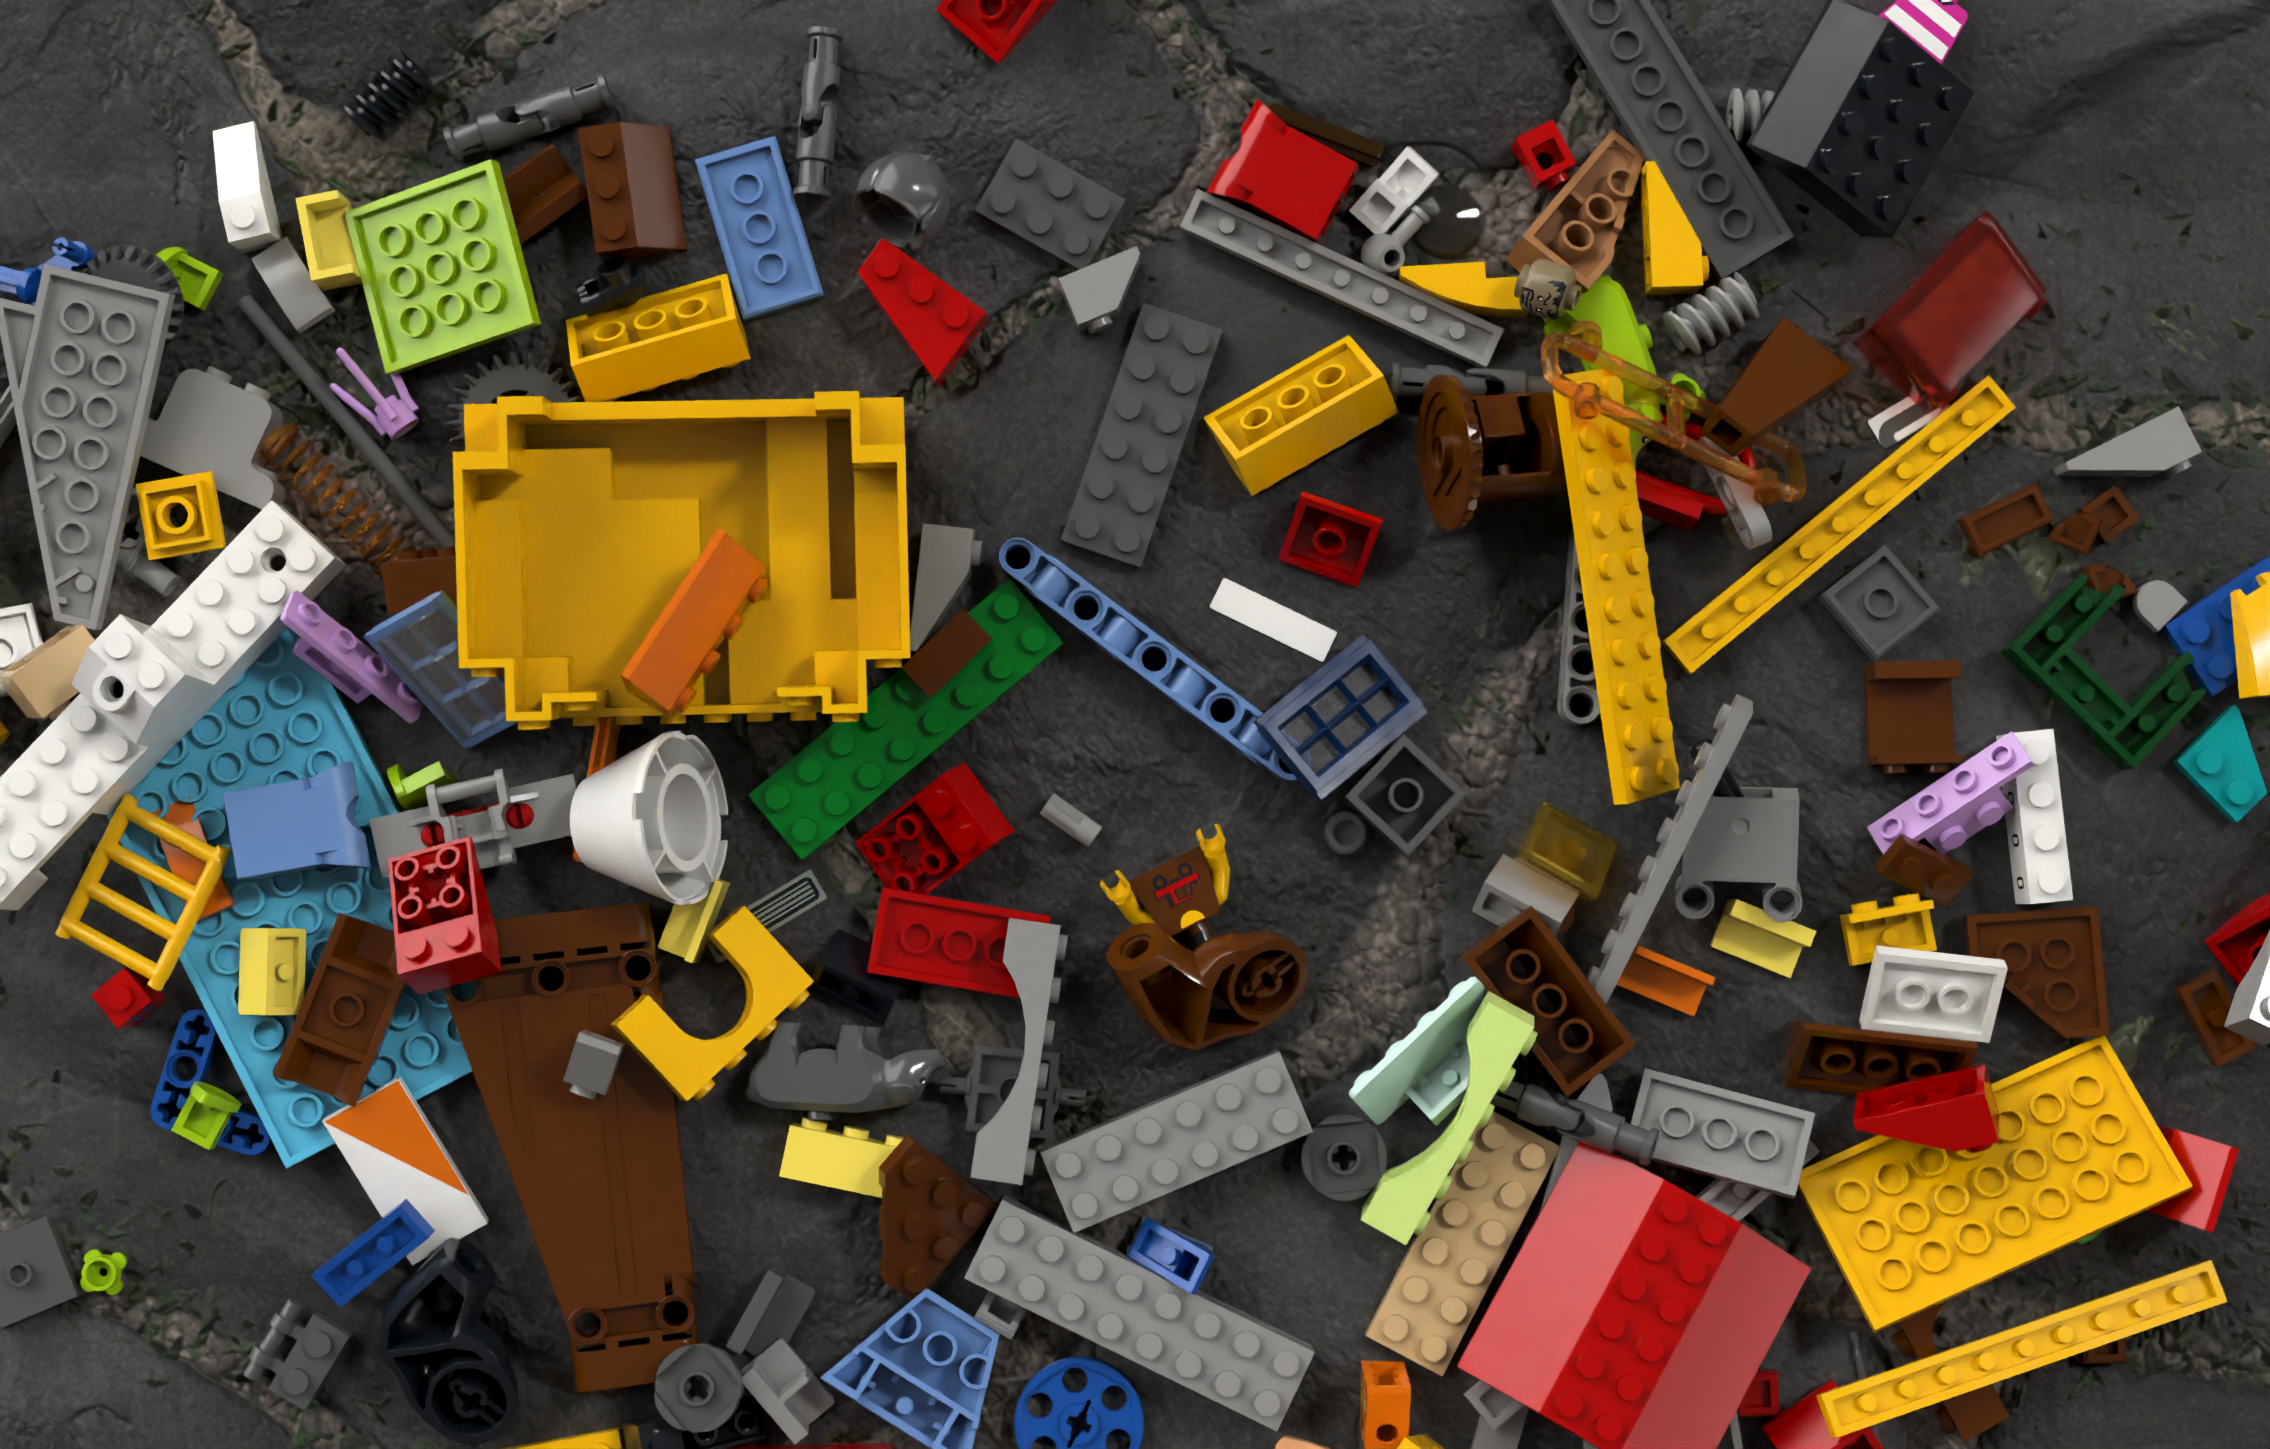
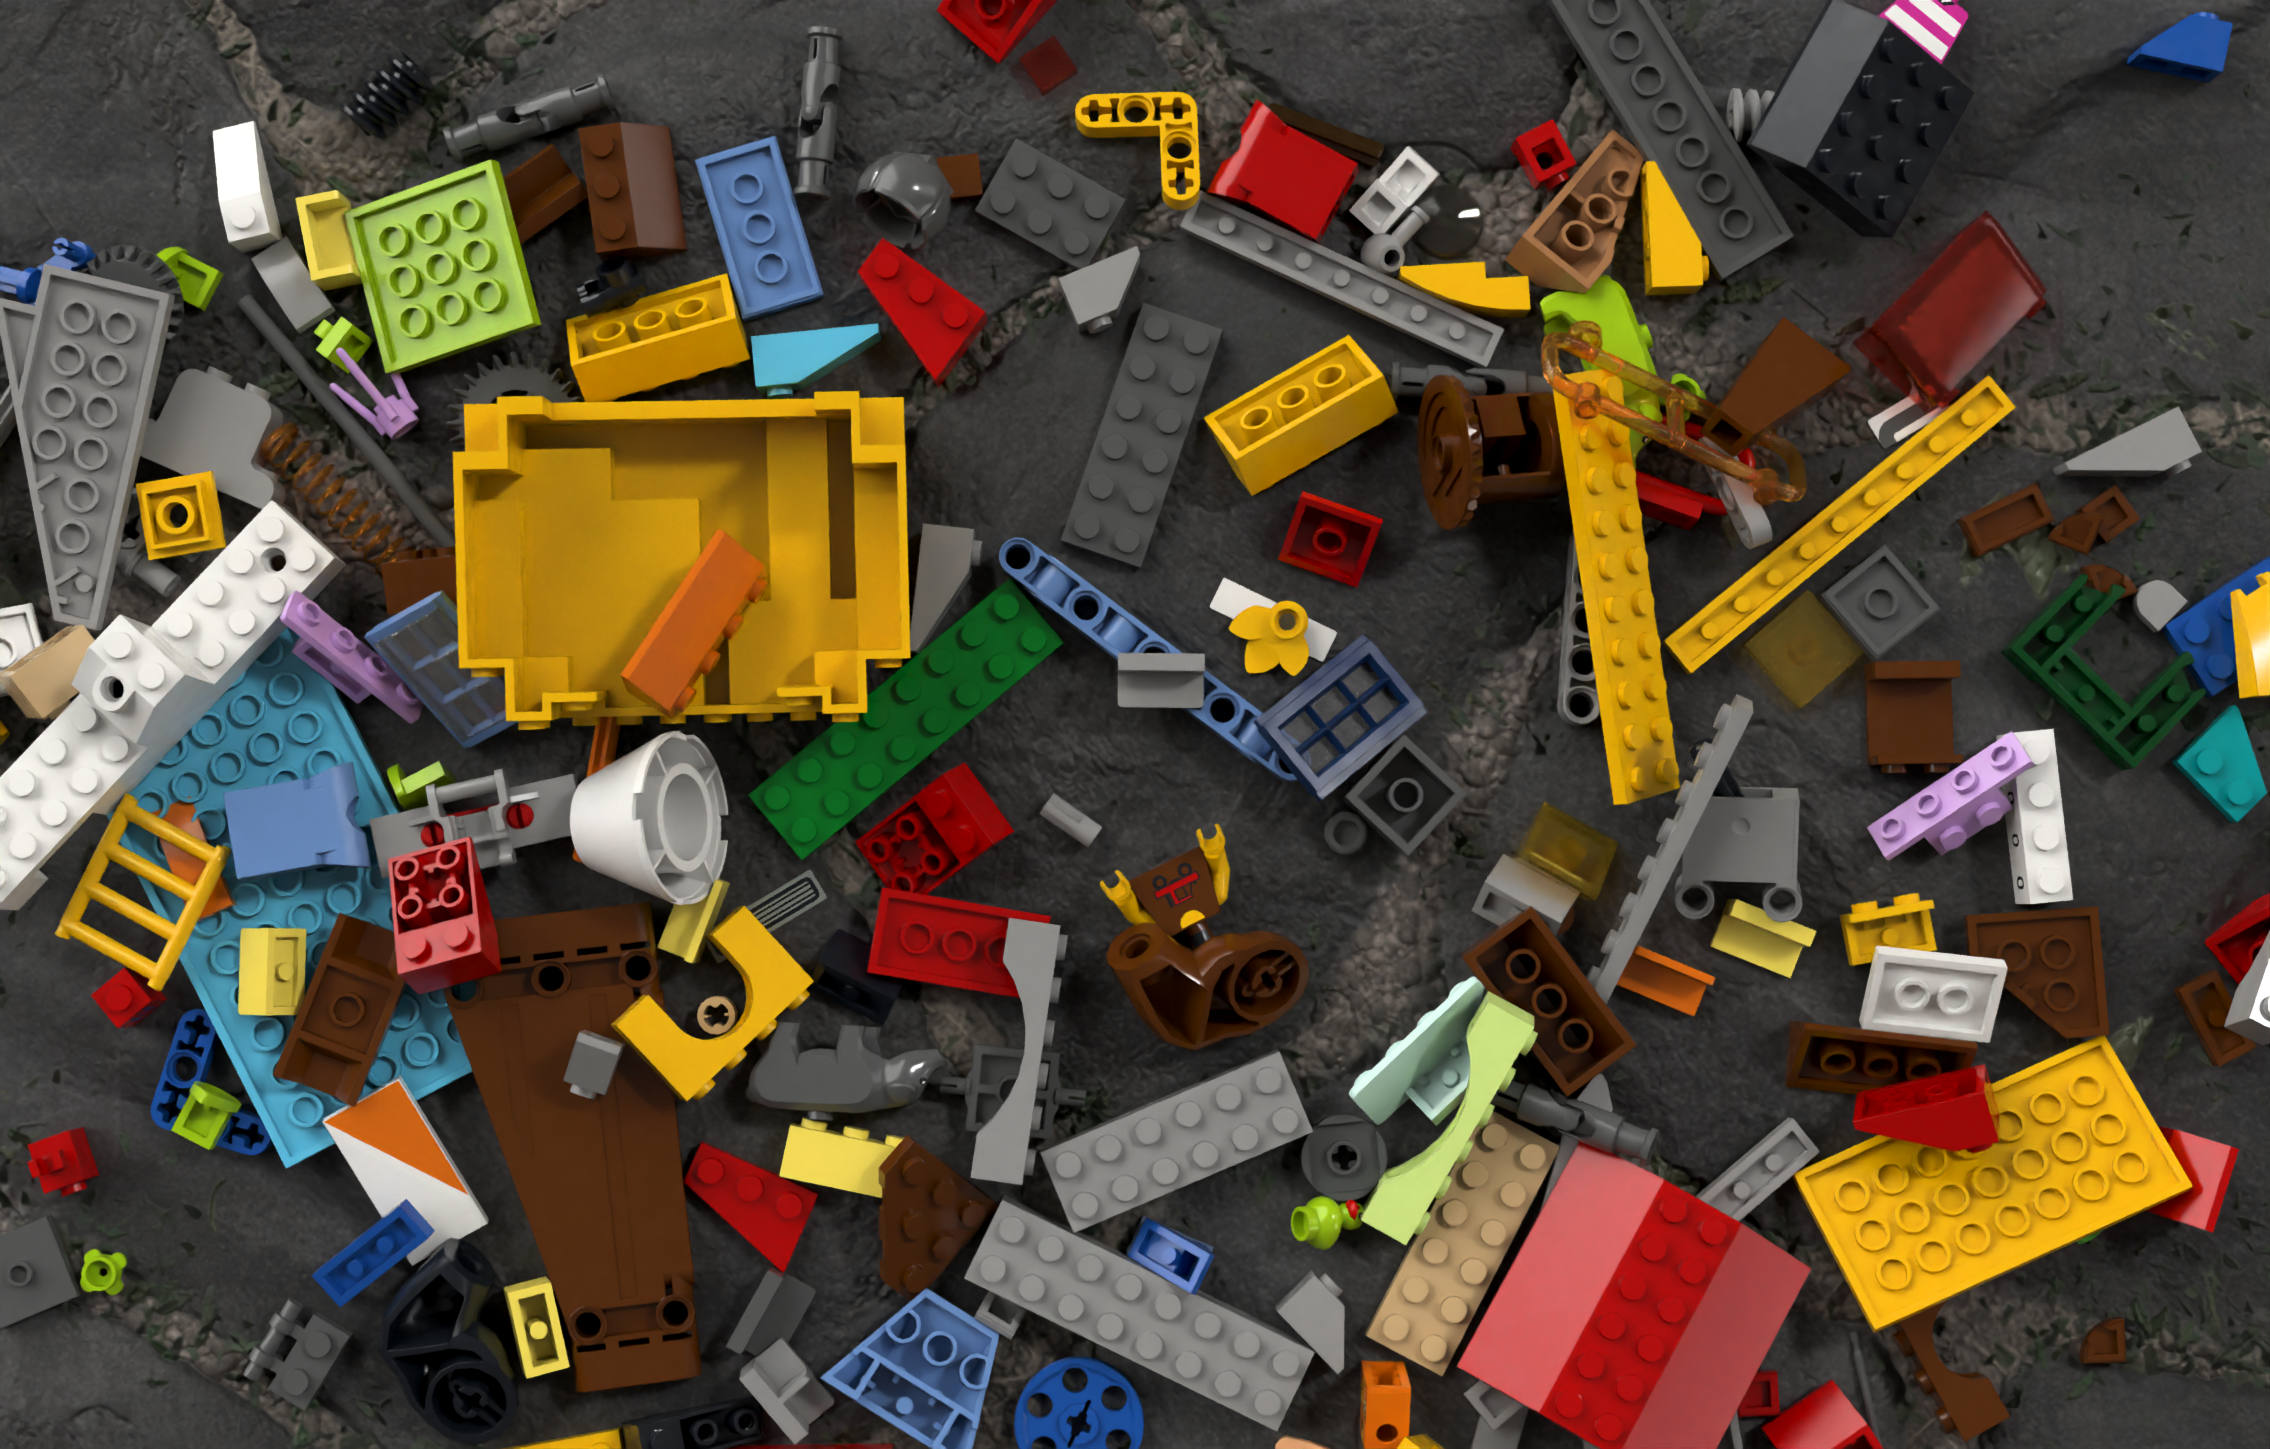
dark grey plate [654,1343,744,1433] -> none
reddish brown tile [901,608,993,699] -> none
dark tan head [1514,259,1582,320] -> none
light grey plate [1631,1068,1815,1199] -> none
light grey piece [1662,271,1760,355] -> none
yellow plate [1816,1260,2228,1438] -> none
reddish brown plate [1875,833,1972,907] -> none
none -> red brick [27,1127,99,1197]
none -> lime tile [314,316,374,374]
none -> light yellow brick [503,1276,570,1379]
none -> red wing [684,1141,820,1273]
none -> tan bush [697,996,738,1035]
none -> medium azure slope [751,323,882,399]
none -> reddish brown tile [936,153,983,202]
none -> clear red tile [1019,35,1077,96]
none -> yellow beam [1075,92,1200,211]
none -> light grey panel [1118,653,1205,708]
none -> yellow plate [1229,601,1309,676]
none -> light grey slope [1275,1270,1345,1374]
none -> lime animal [1291,1196,1364,1250]
none -> clear yellow plate [1742,590,1864,709]
none -> blue slope [2127,12,2233,83]

